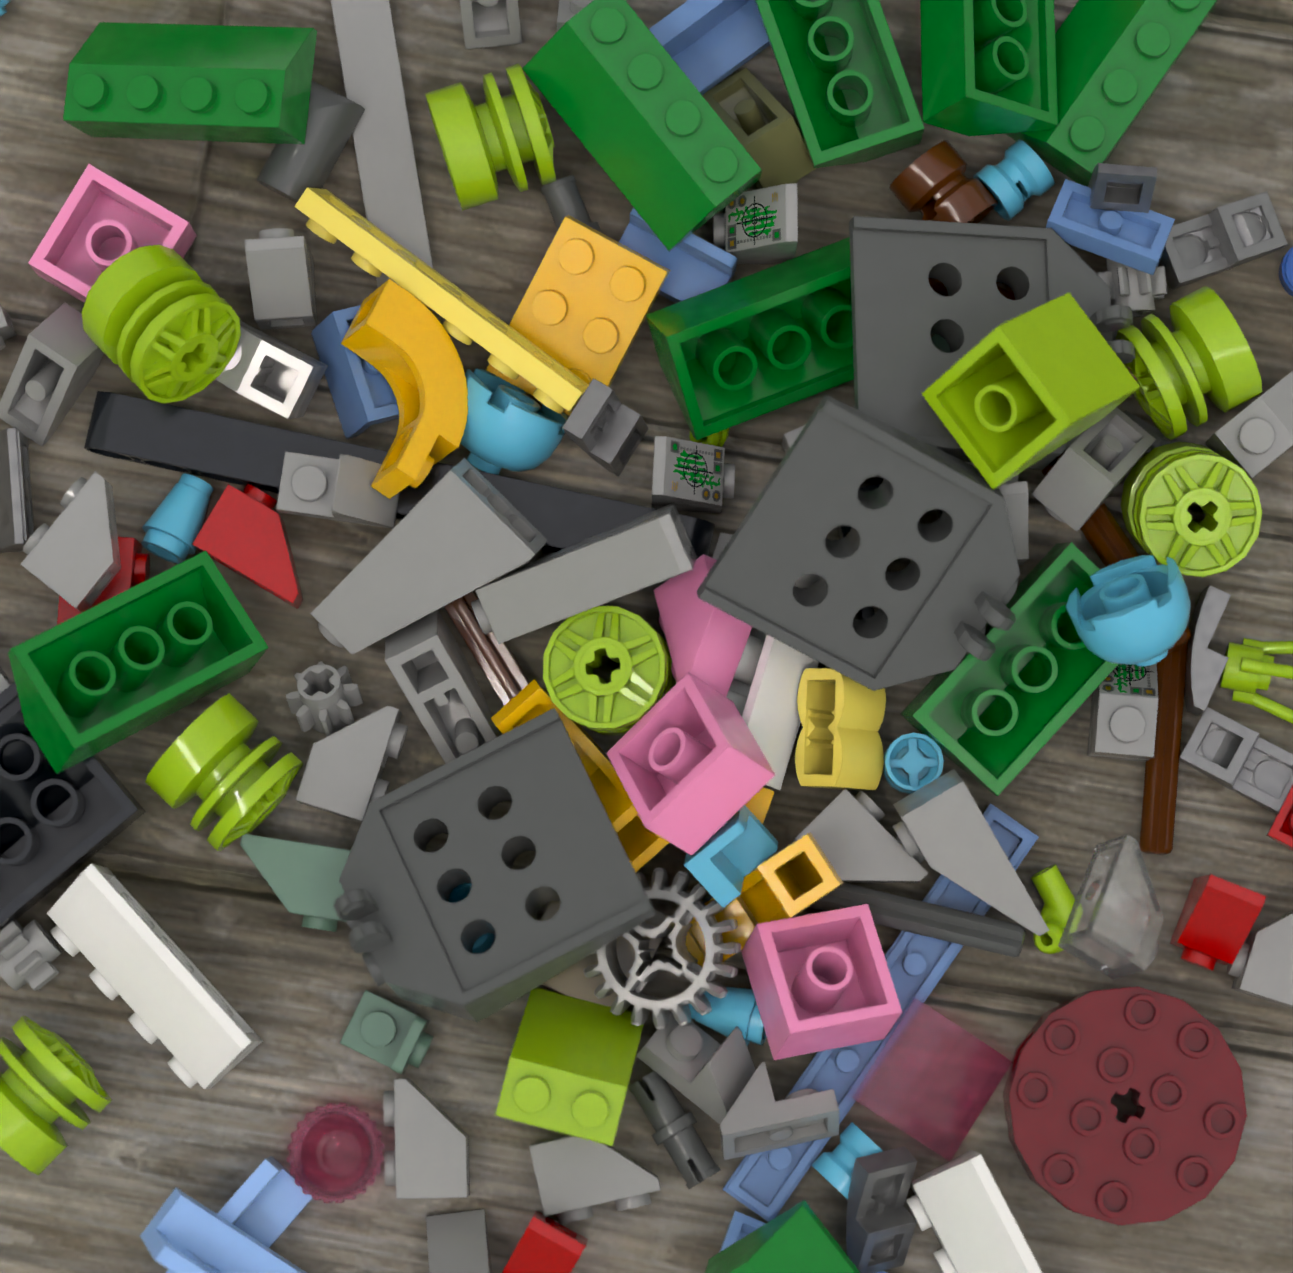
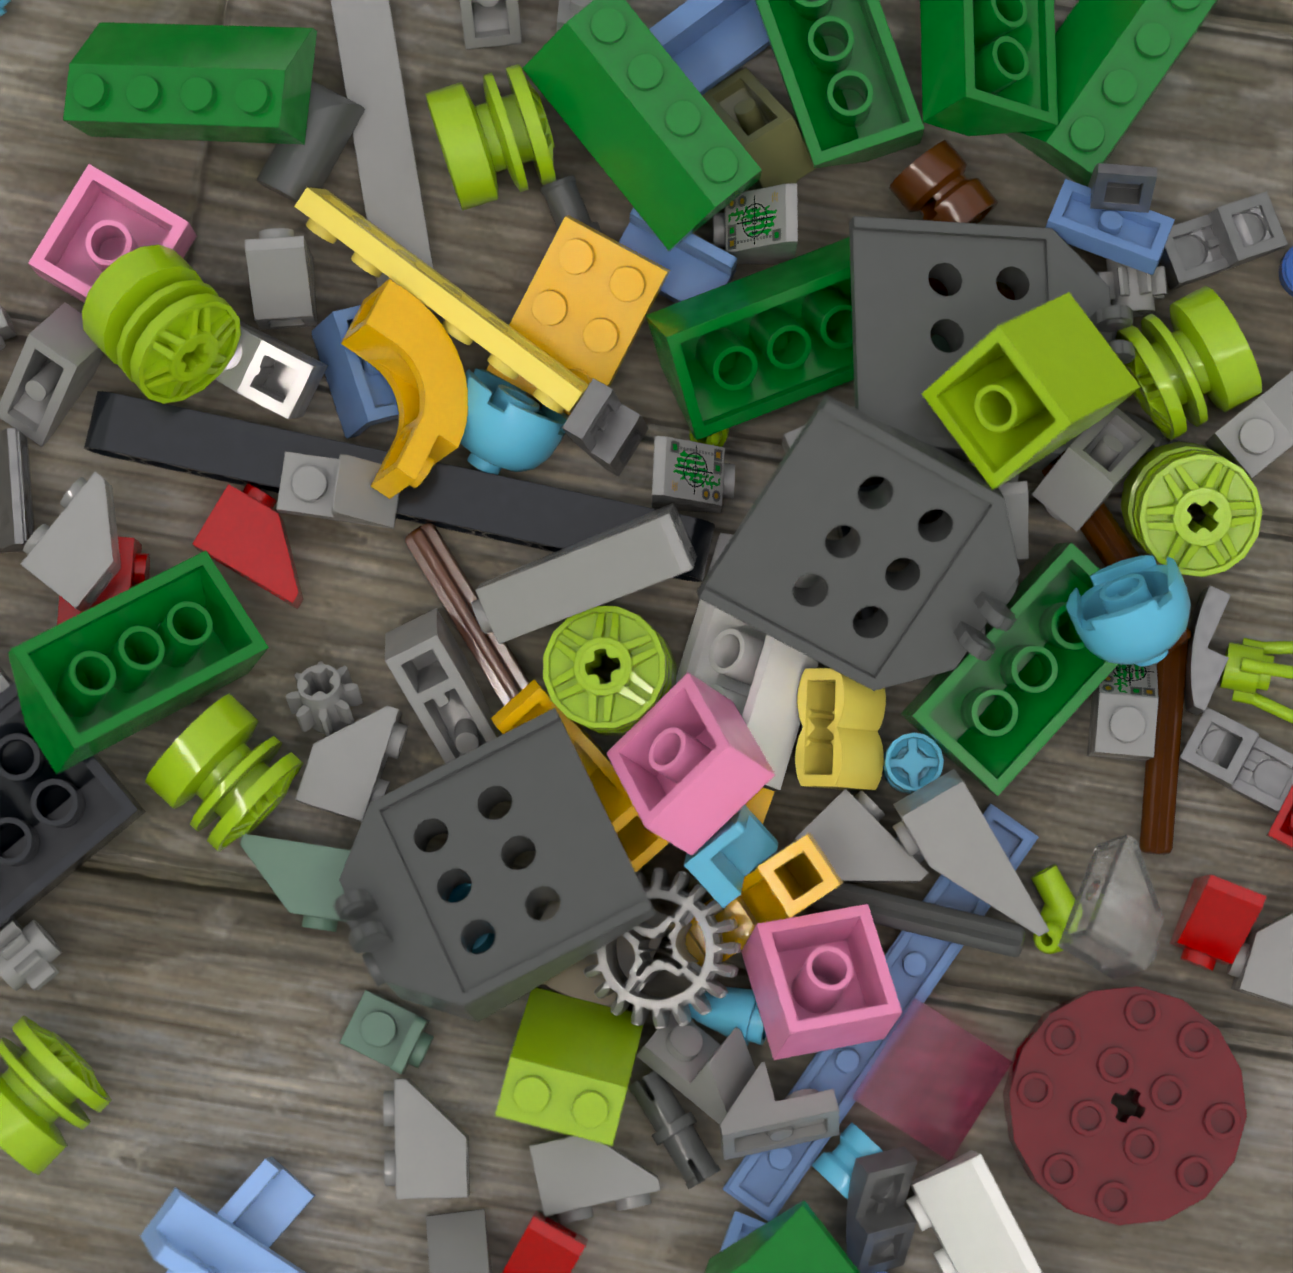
white slope [47,863,263,1090] -> none
medium azure cone [141,473,214,564] -> none
clear pink hat [287,1103,384,1203] -> none
light grey slope [310,458,548,655] -> none
bright pink slope [653,554,752,697] -> none
medium azure wheel [973,140,1055,221] -> none

